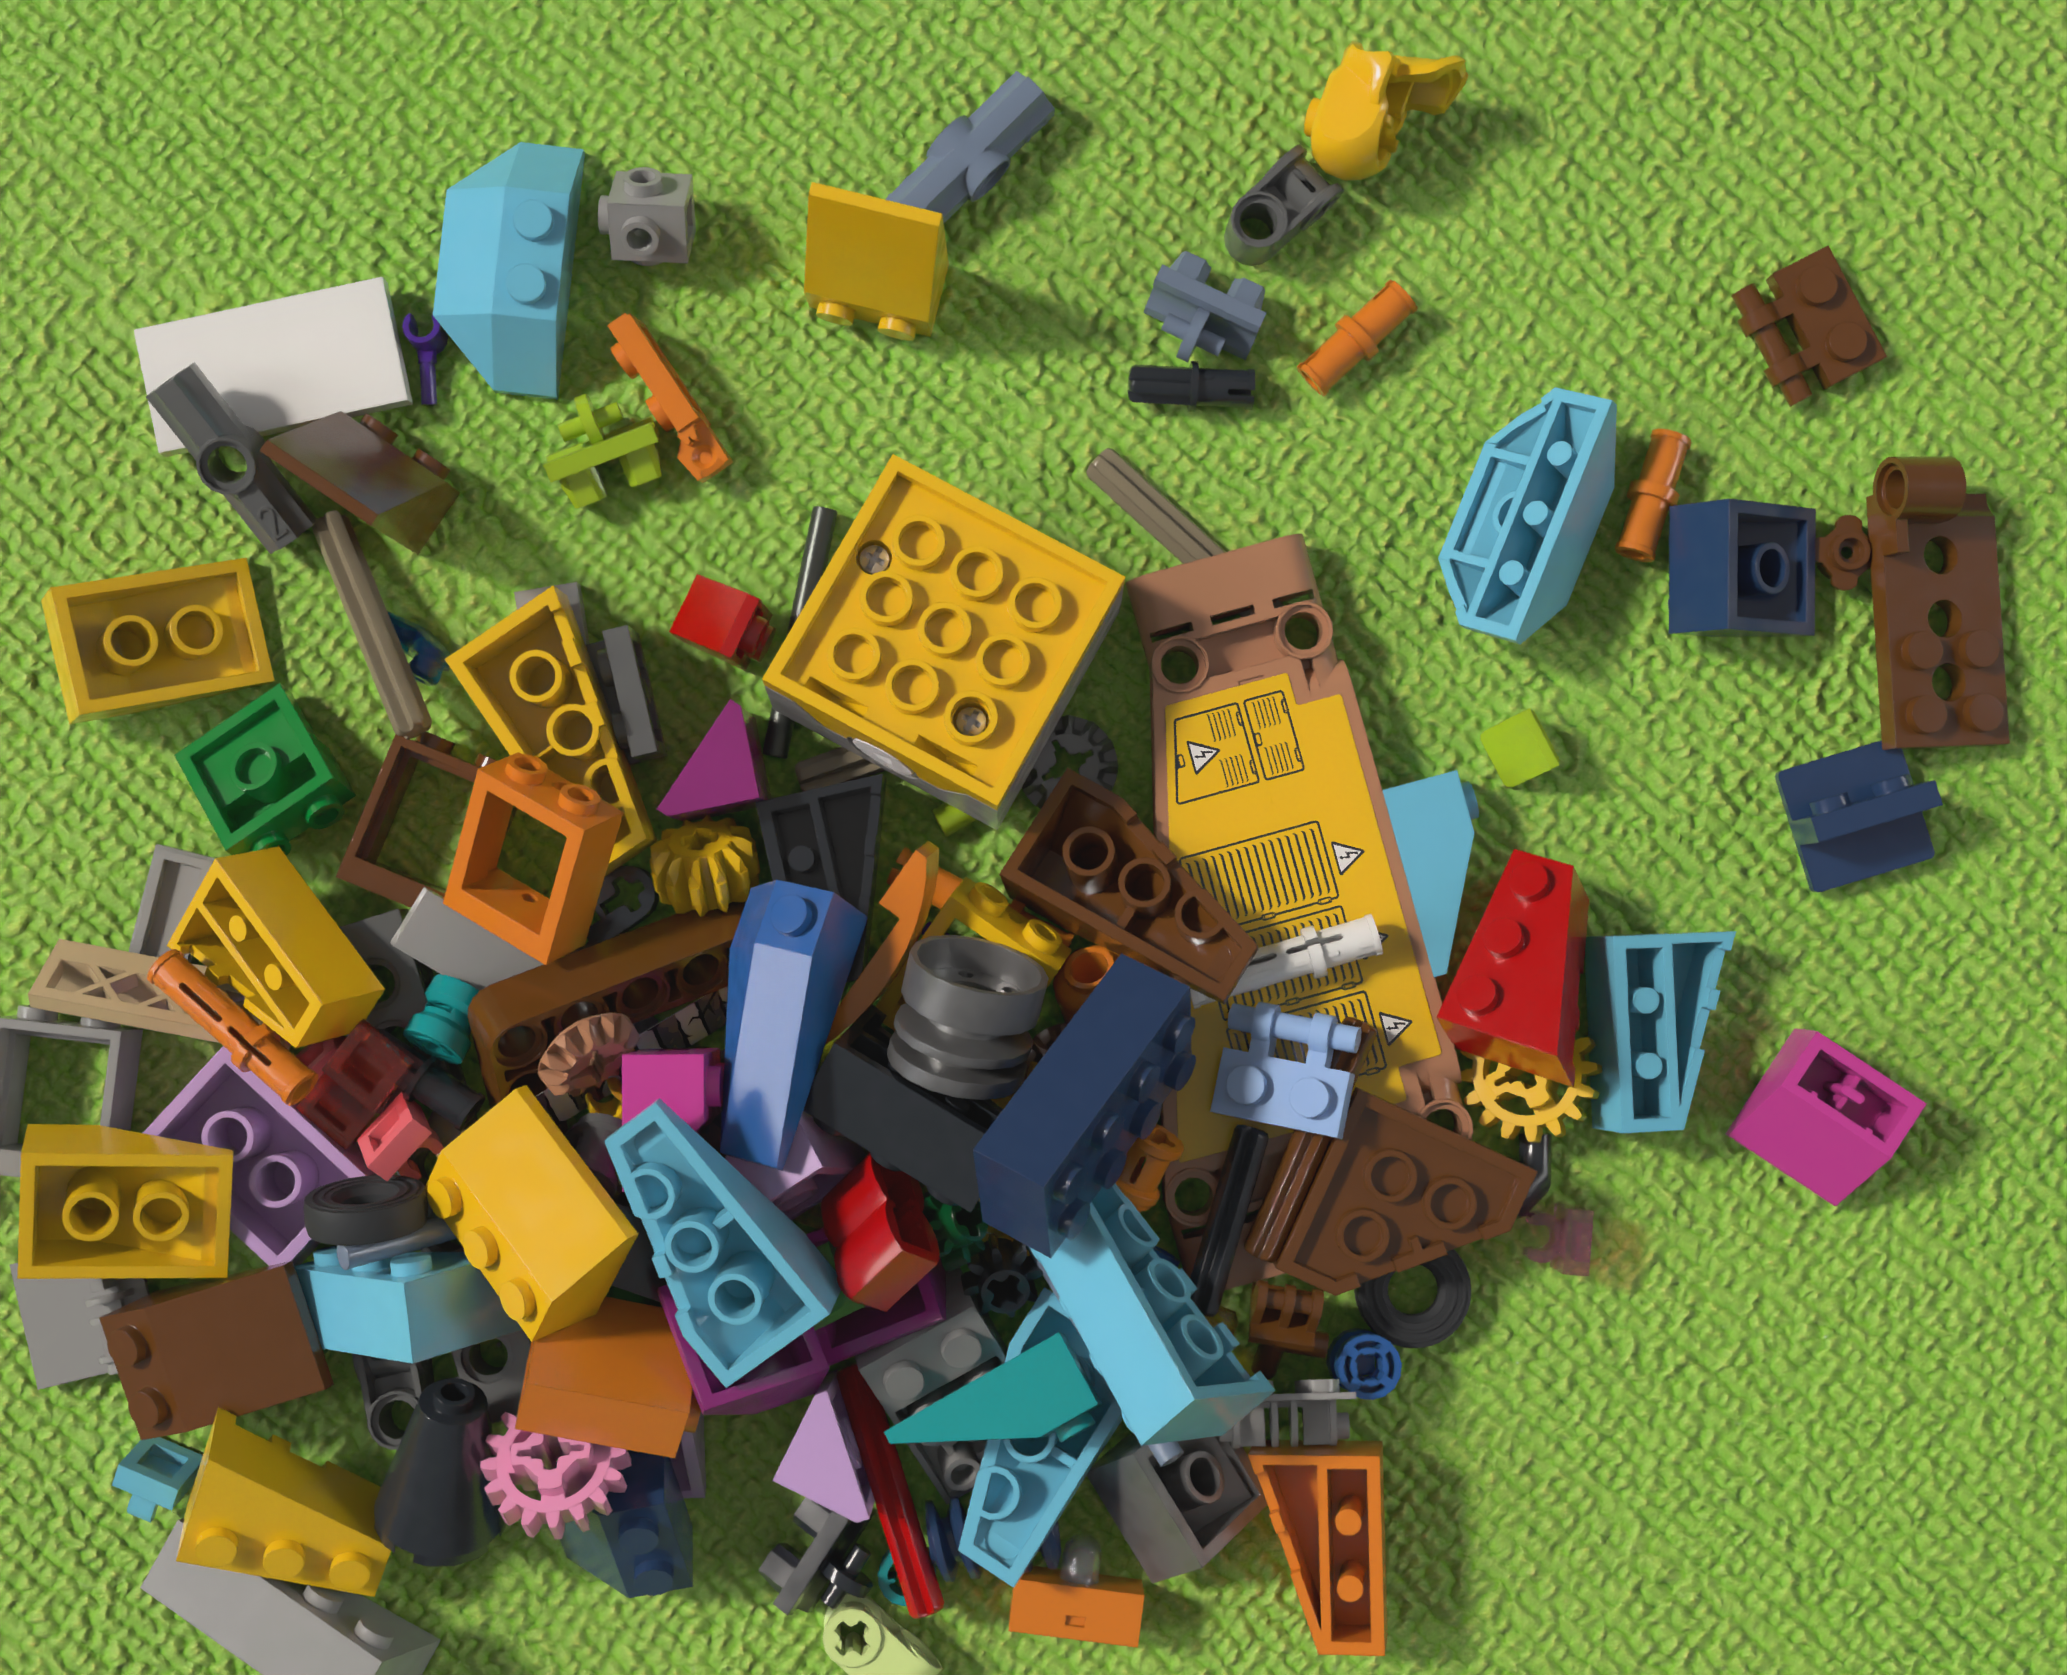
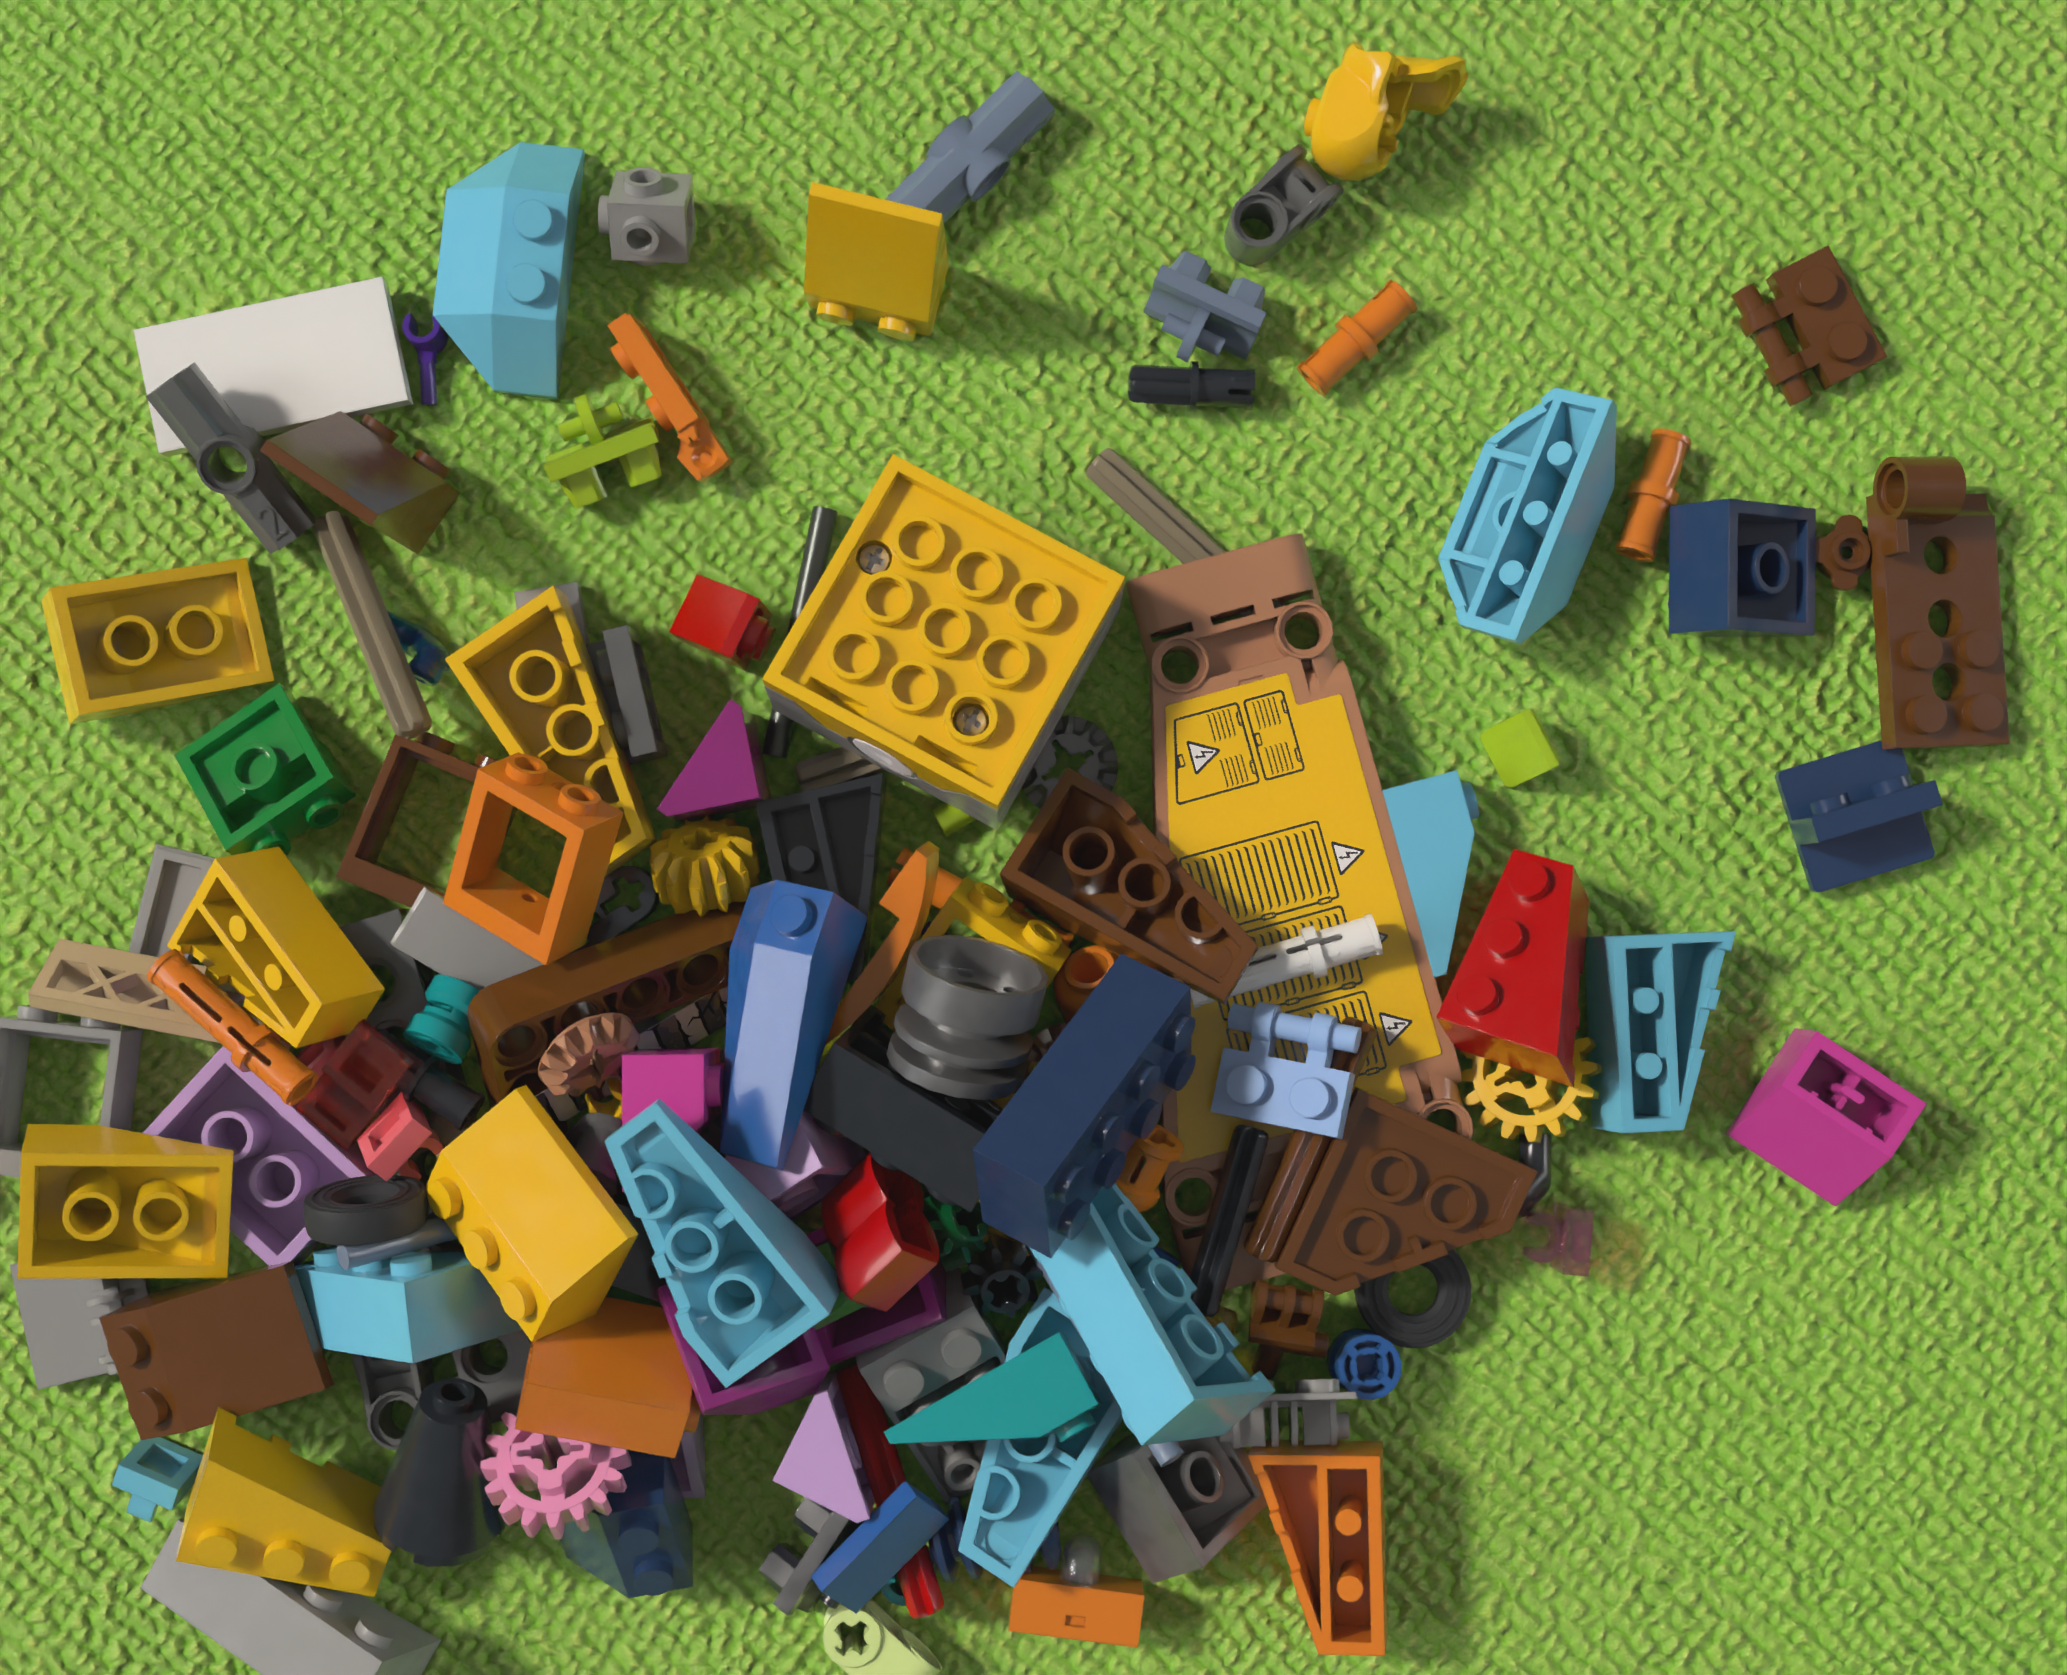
none -> blue tile [811,1481,949,1613]

